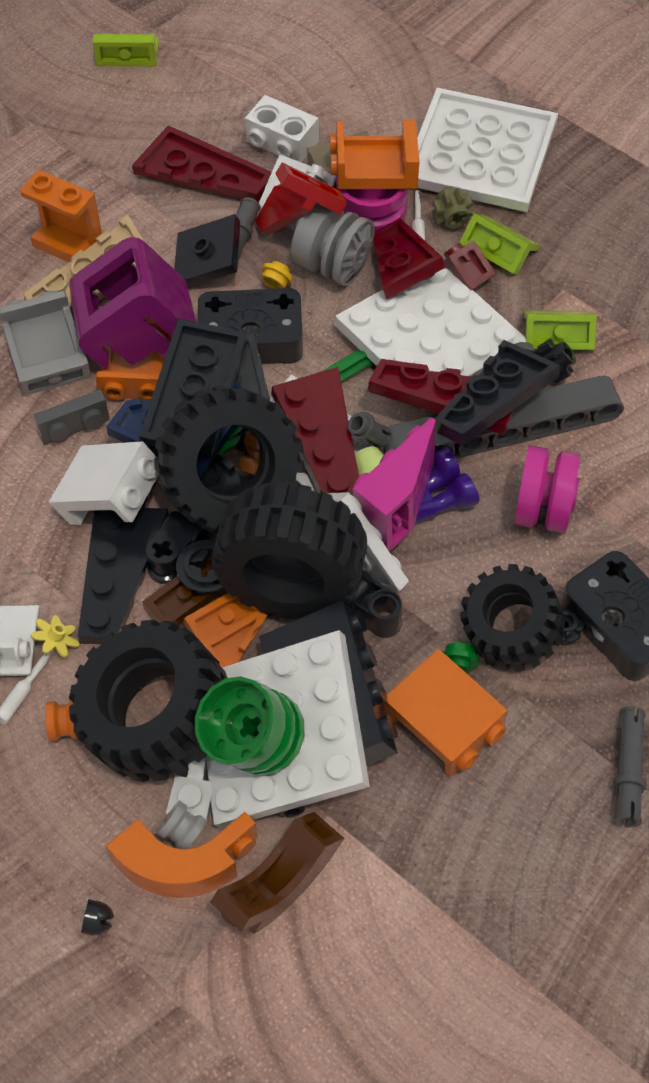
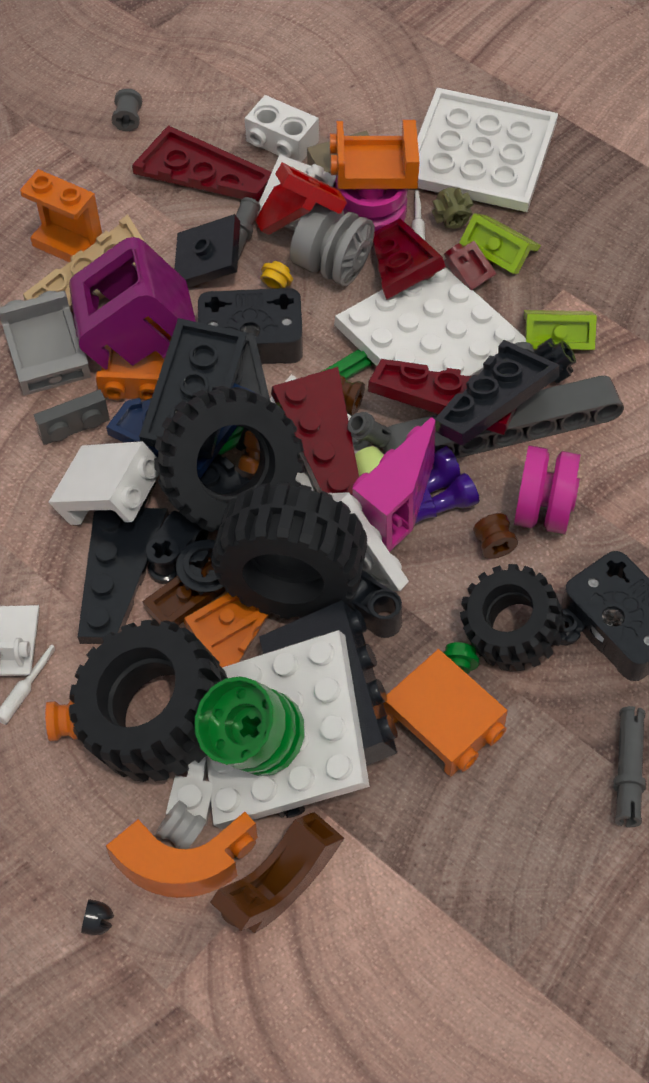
light yellow plant [30,615,80,658] -> none
lime panel [92,34,159,66] -> none
none -> dark grey bush [111,89,143,131]
none -> reddish brown wheel [340,375,365,416]
none -> reddish brown wheel [473,513,518,559]

